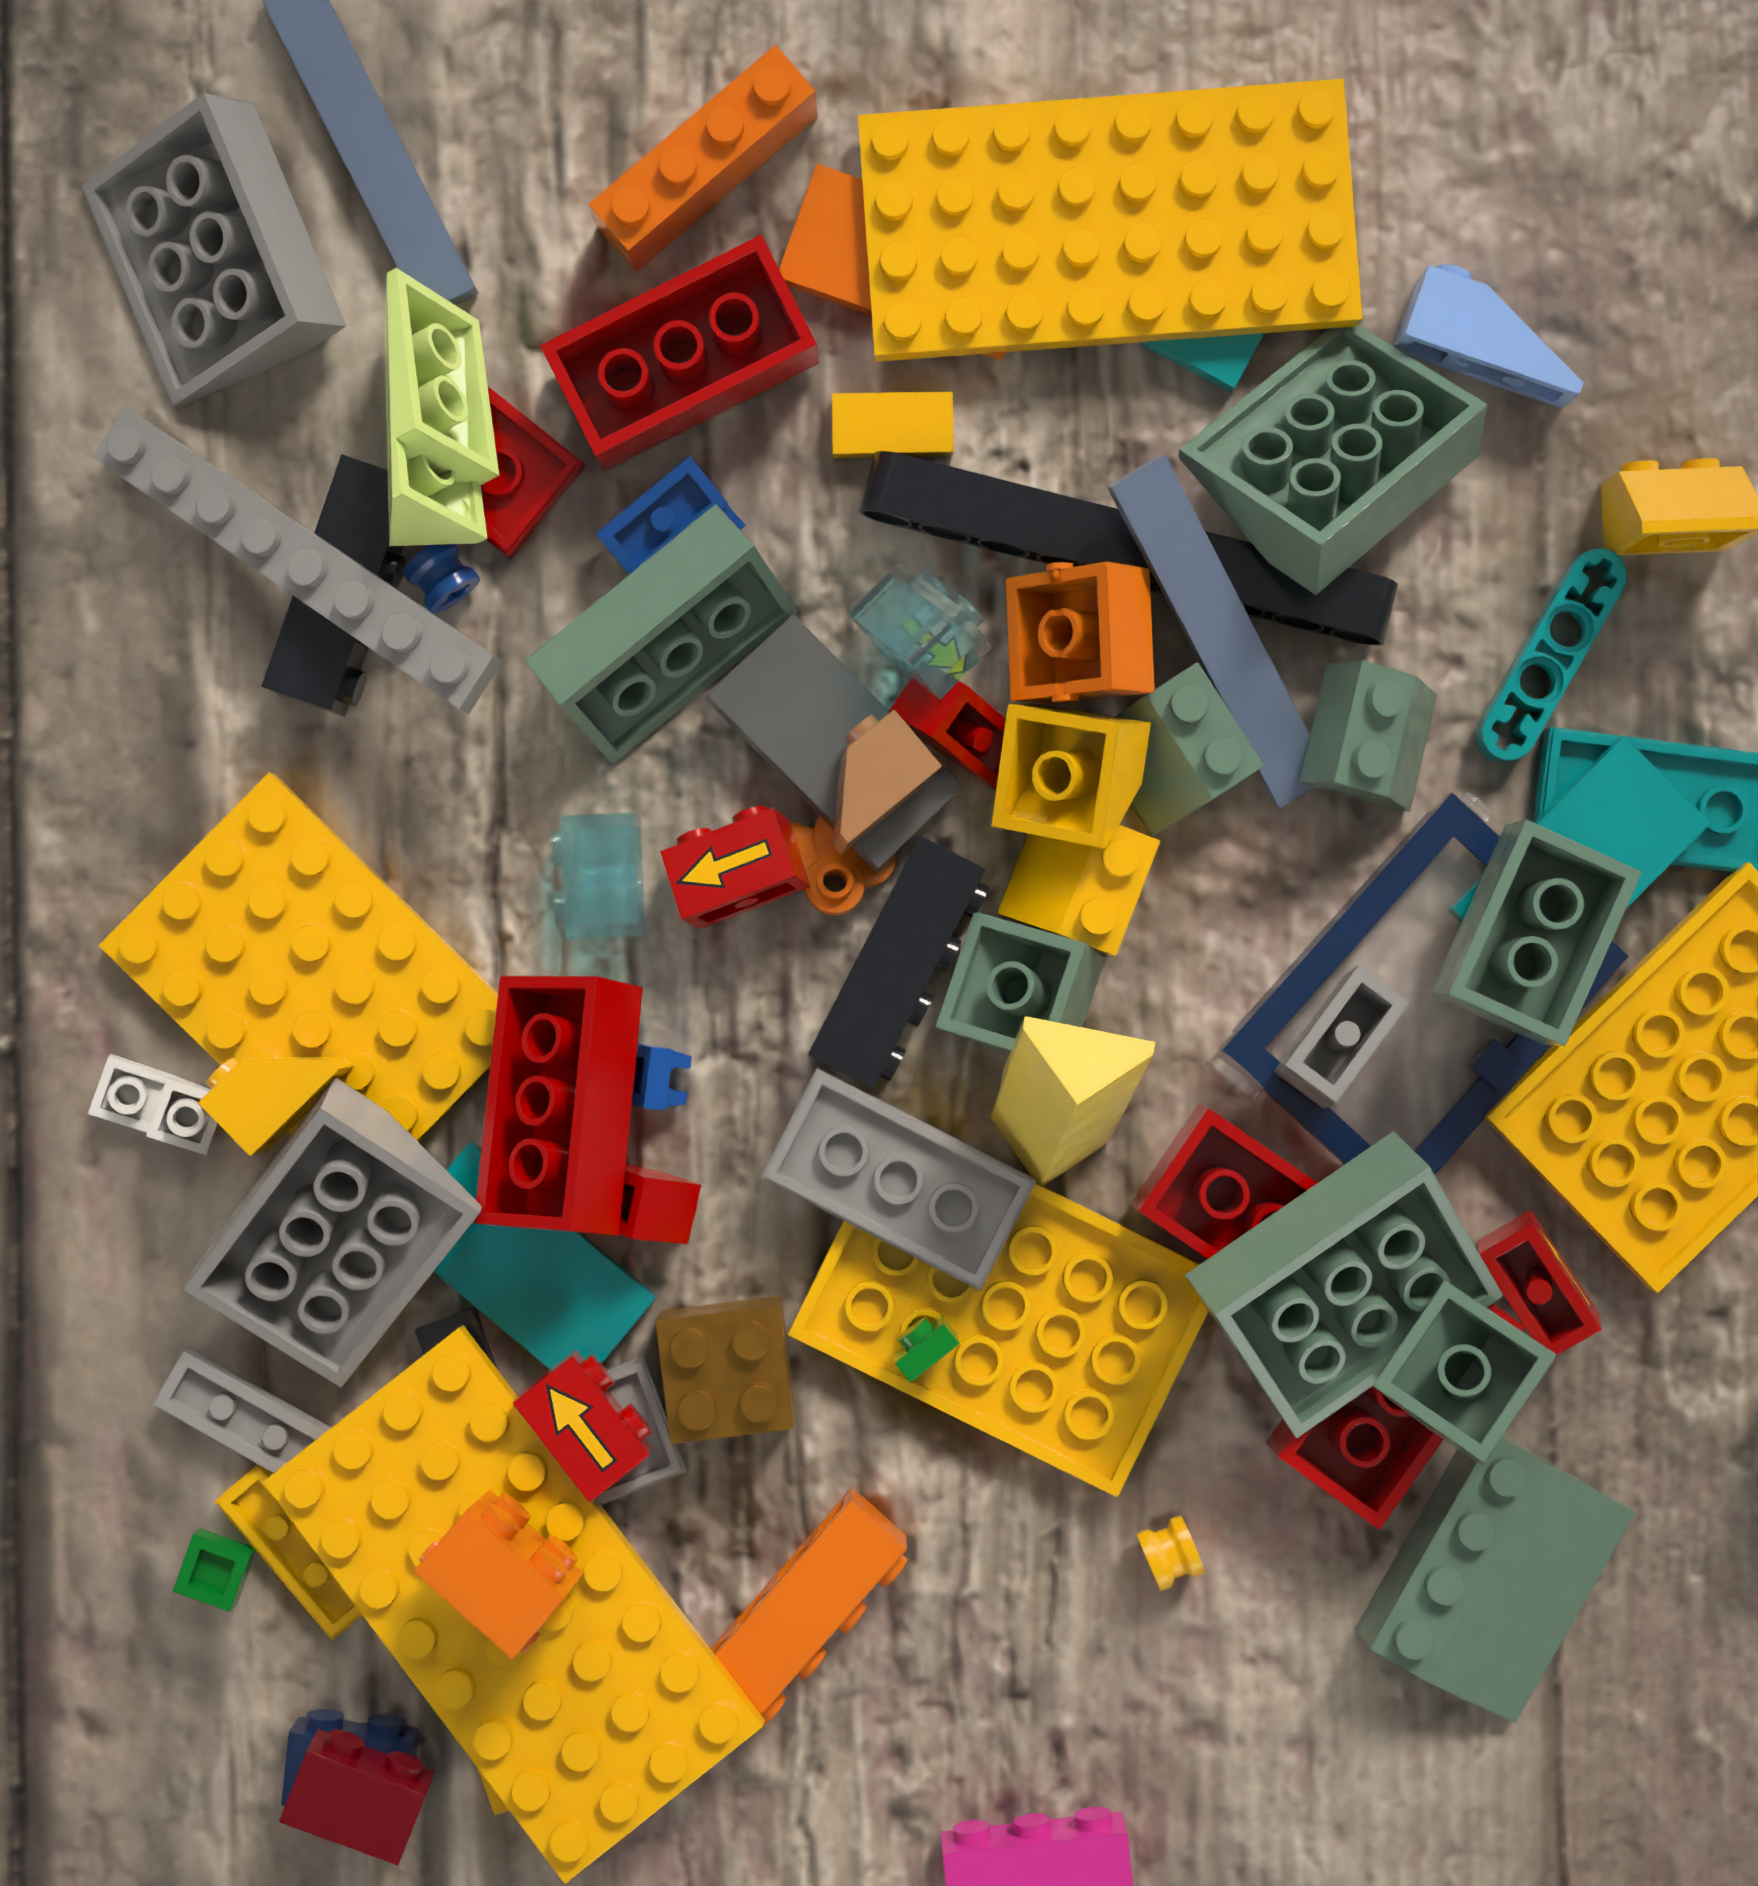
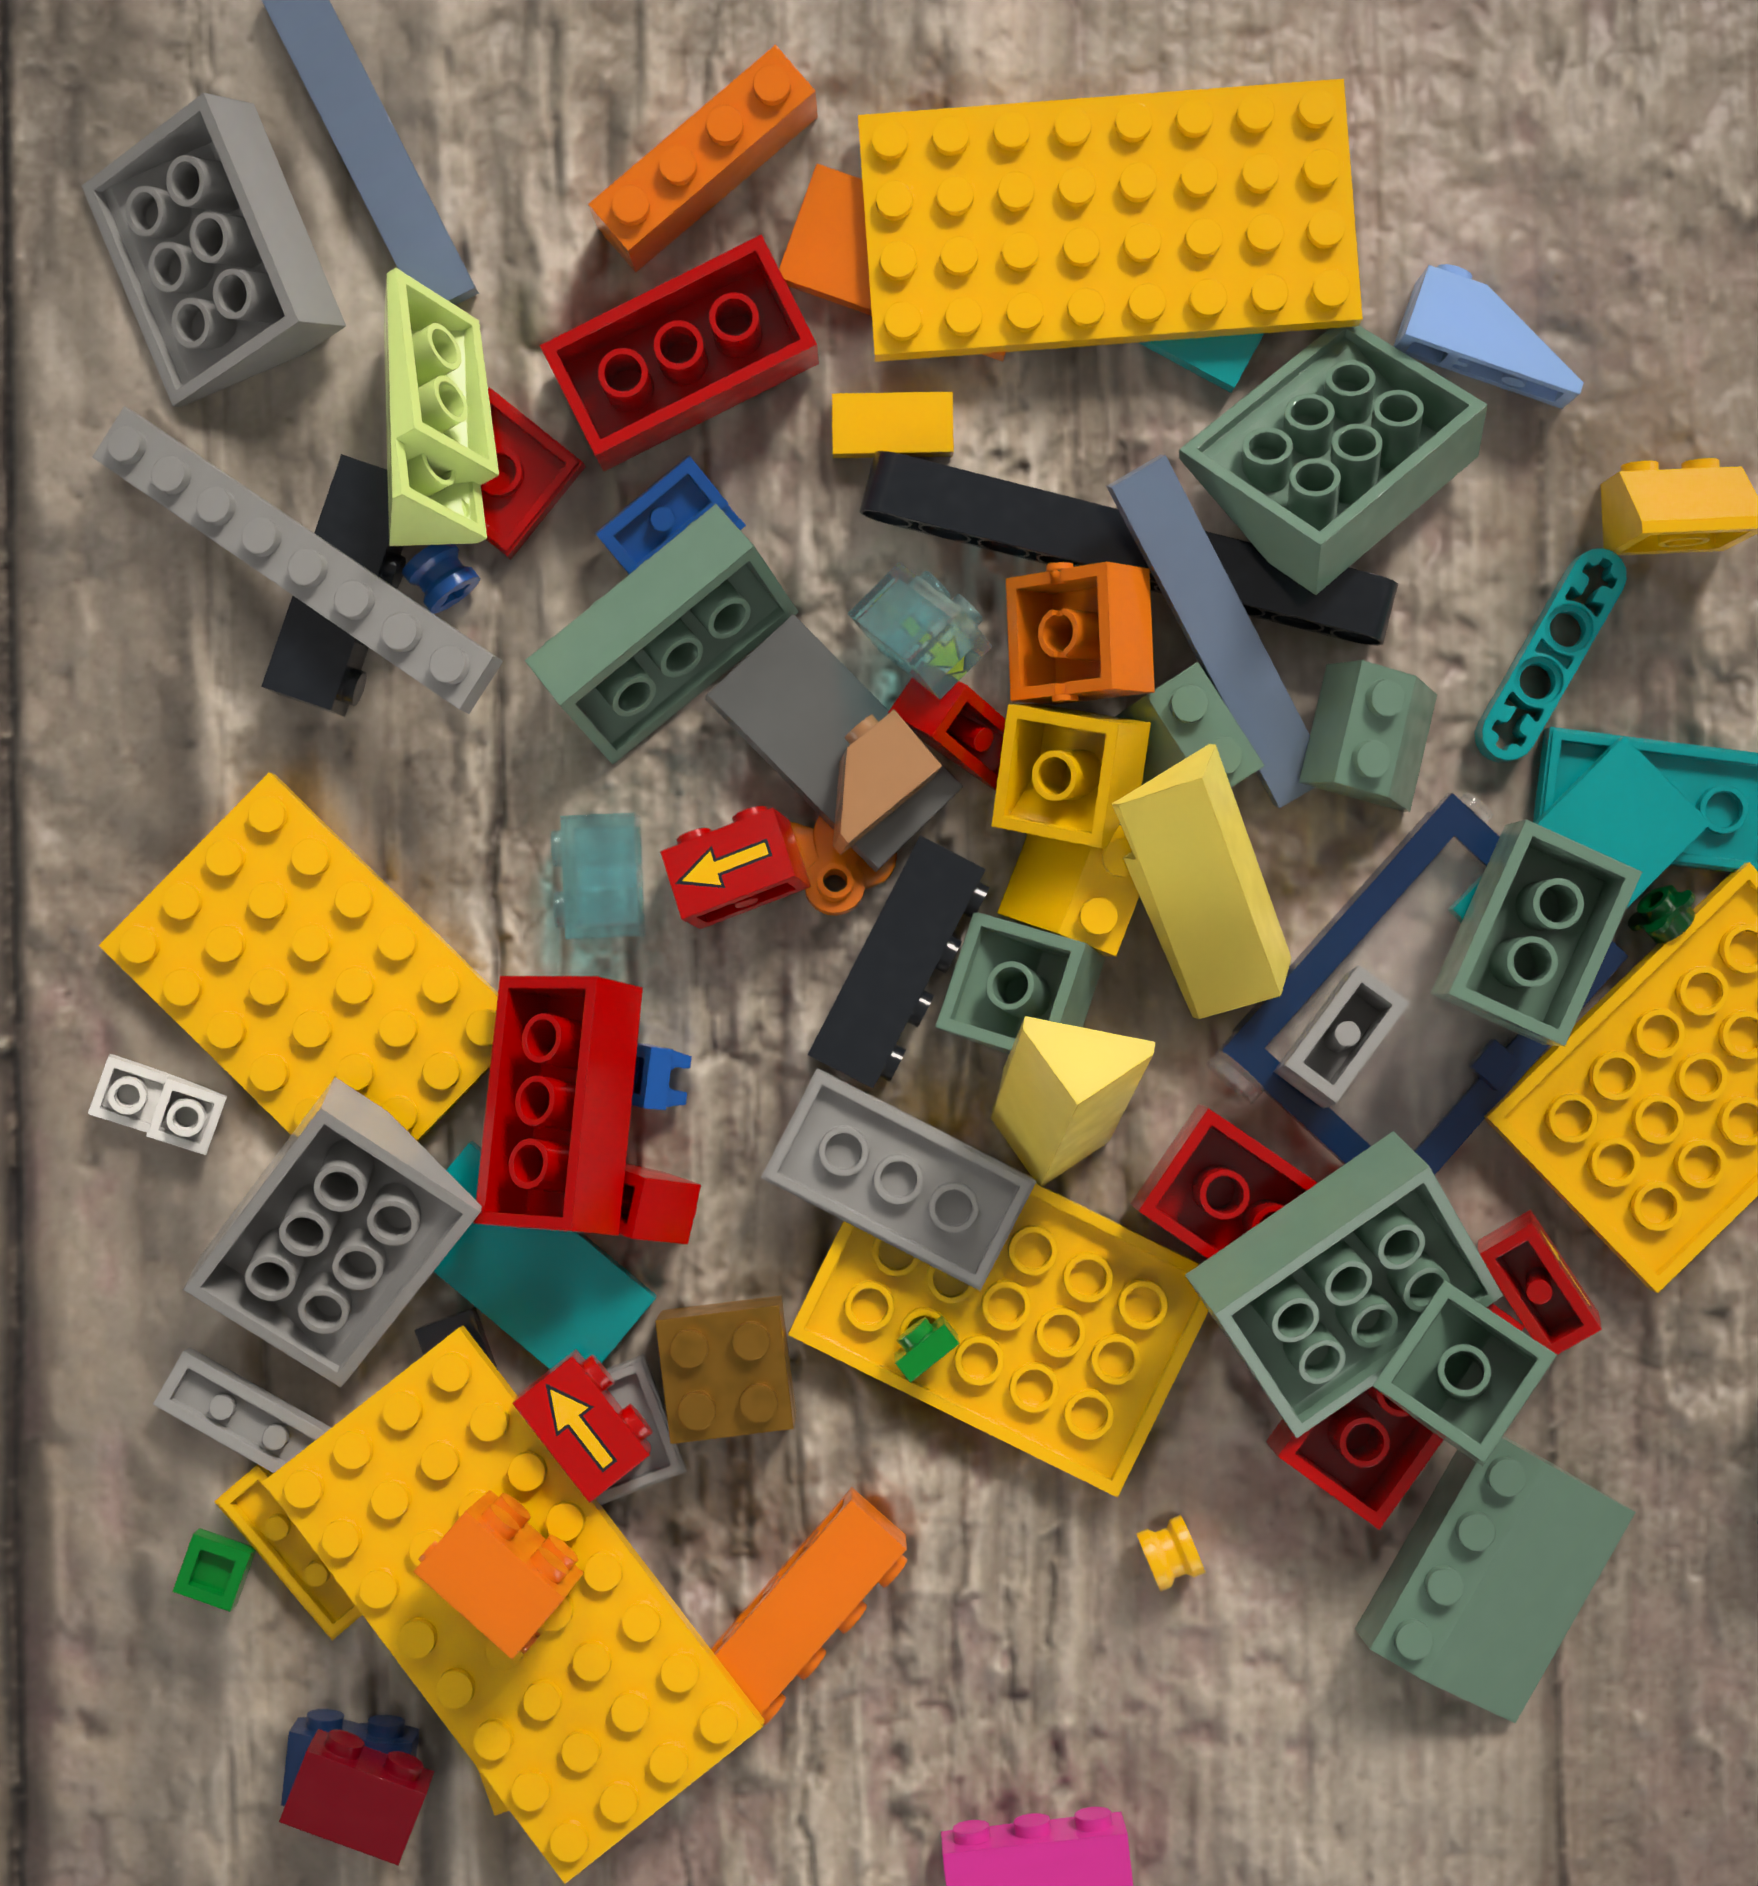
yellow slope [198,1057,353,1156] -> none
none -> light yellow slope [1112,744,1291,1019]
none -> dark green plate [1628,885,1695,943]

